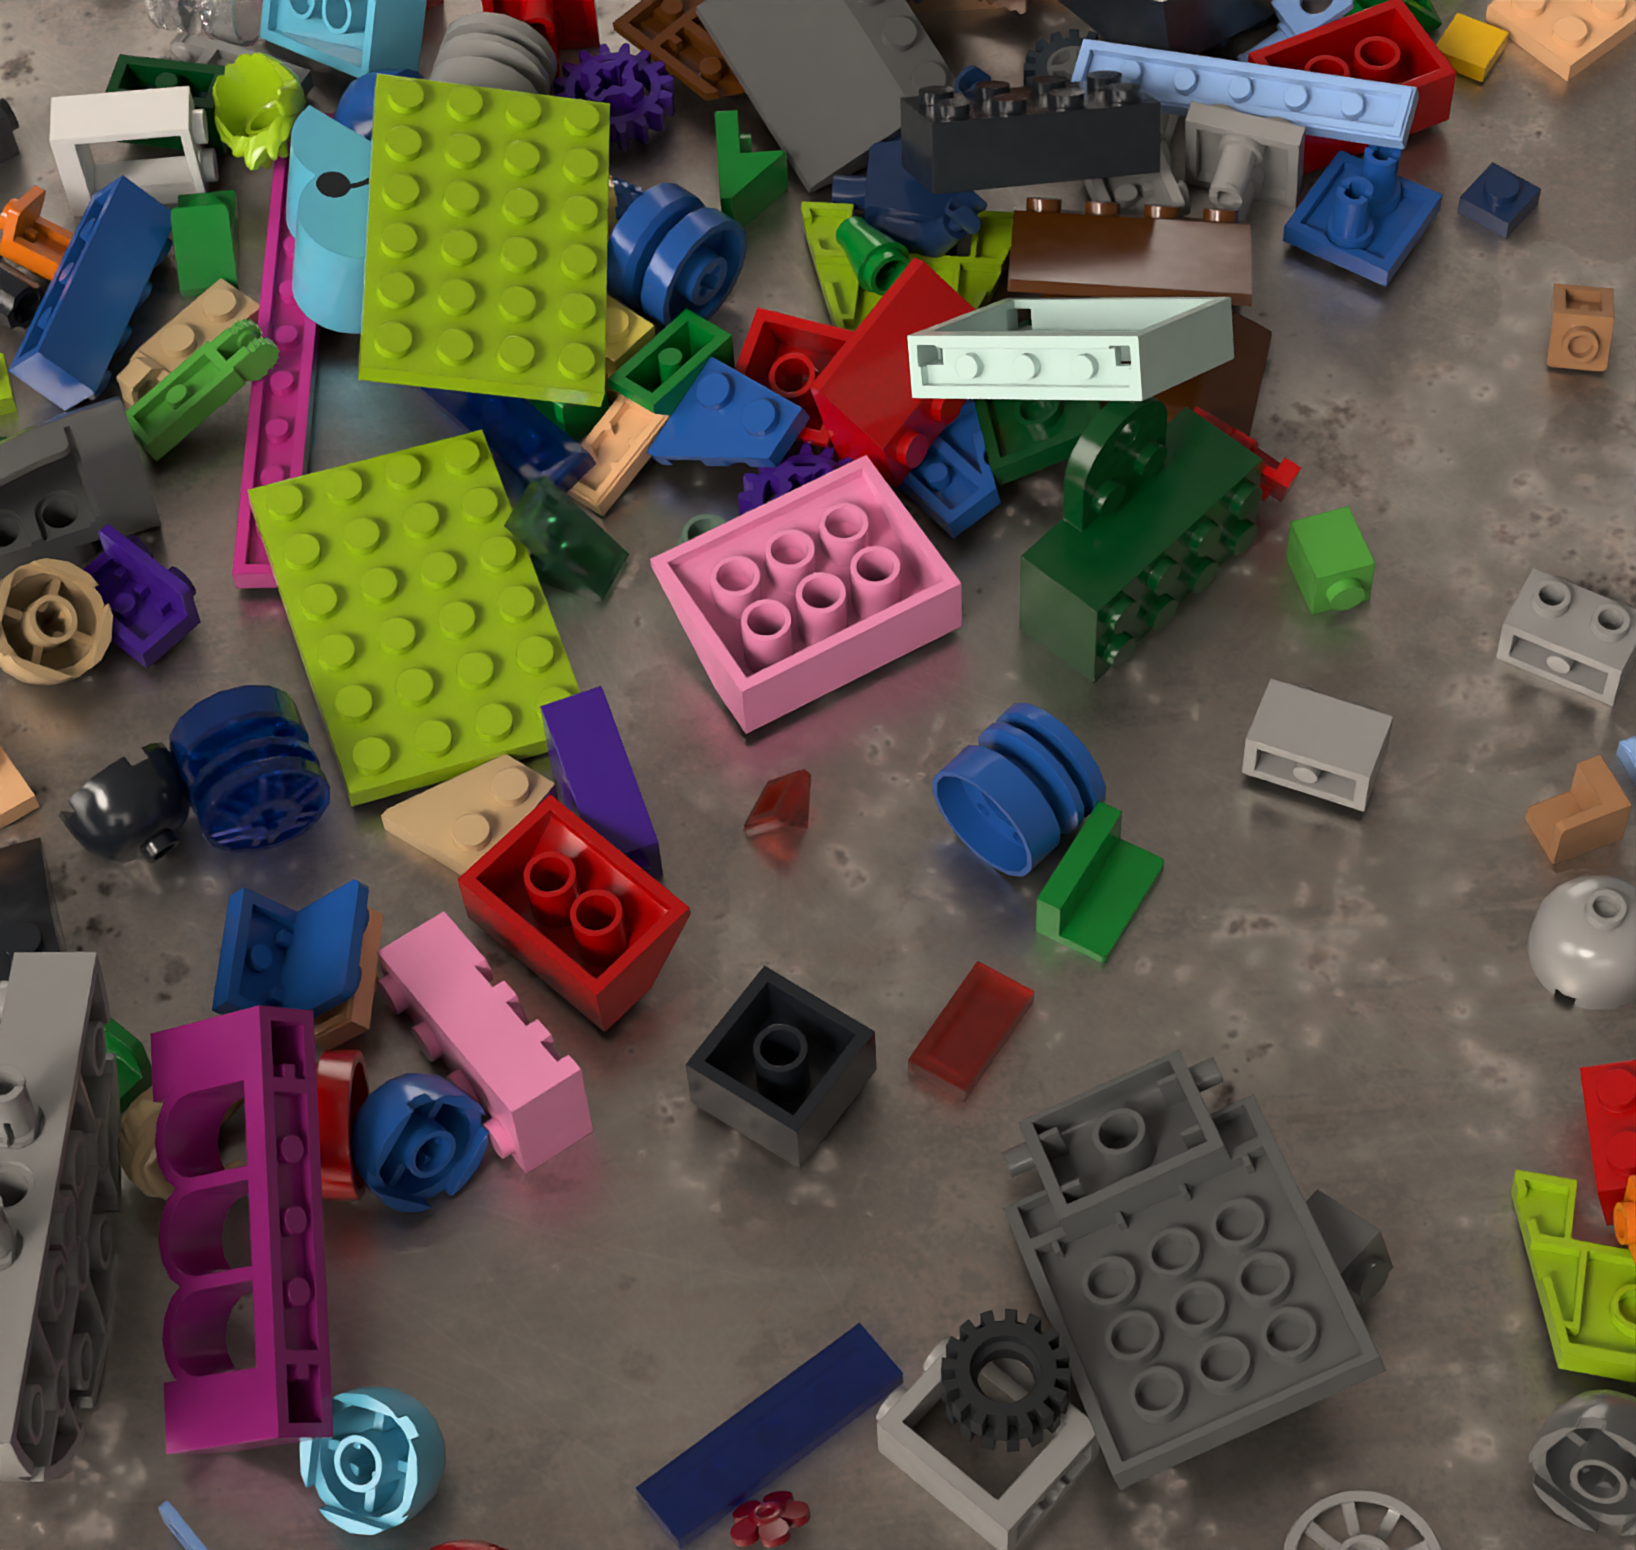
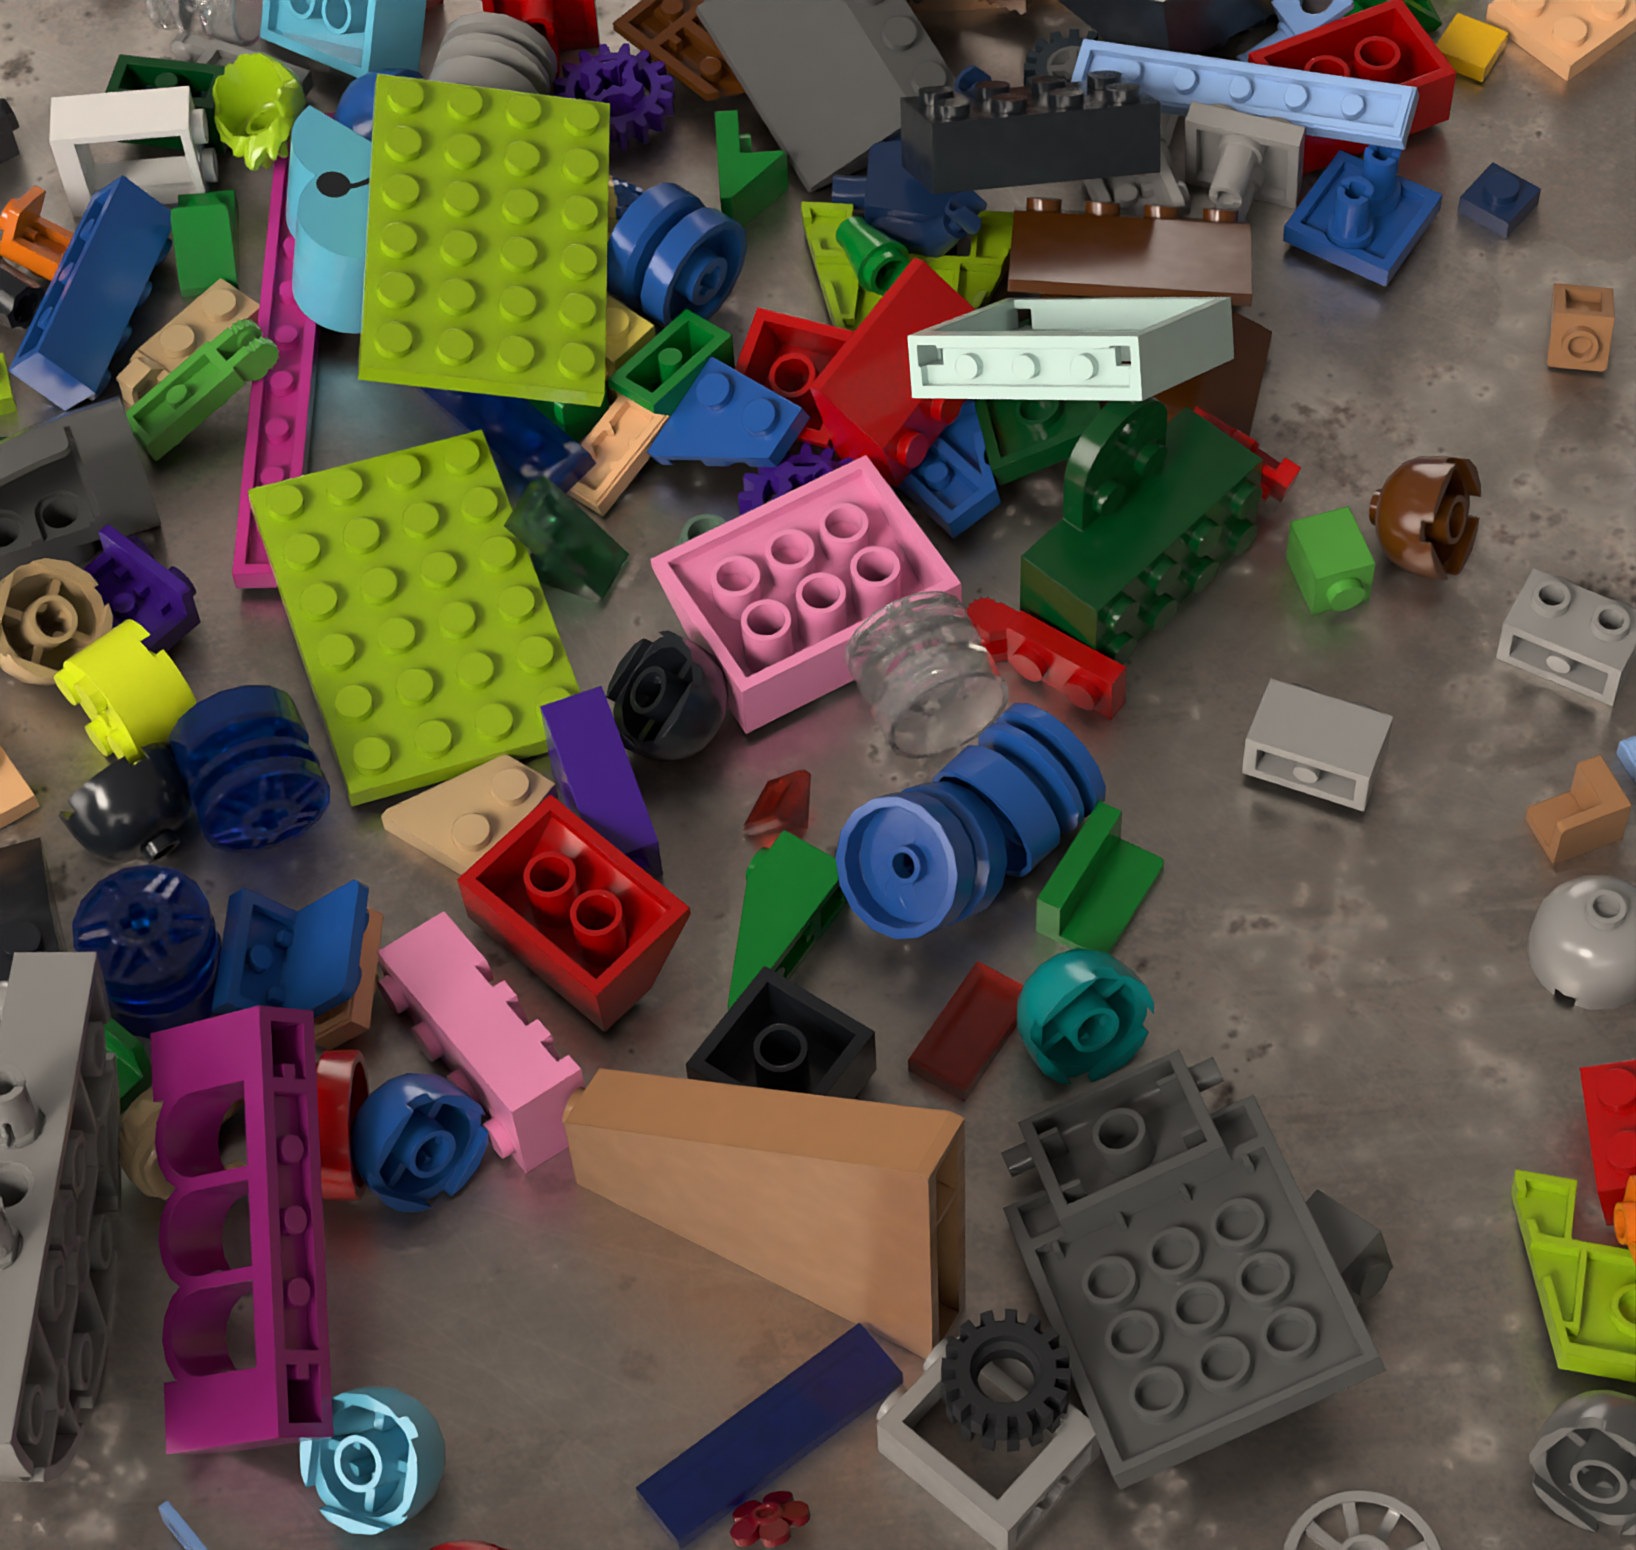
none -> neon yellow brick [54,619,201,765]
none -> clear blue wheel [72,864,222,1039]
none -> medium nougat slope [562,1068,966,1359]
none -> black cylinder [606,630,729,762]
none -> green slope [727,830,848,1010]
none -> blue wheel [836,781,1007,939]
none -> clear wheel [844,591,1009,759]
none -> red hinge [966,597,1126,720]
none -> teal cylinder [1017,948,1154,1084]
none -> reddish brown cylinder [1369,456,1481,580]

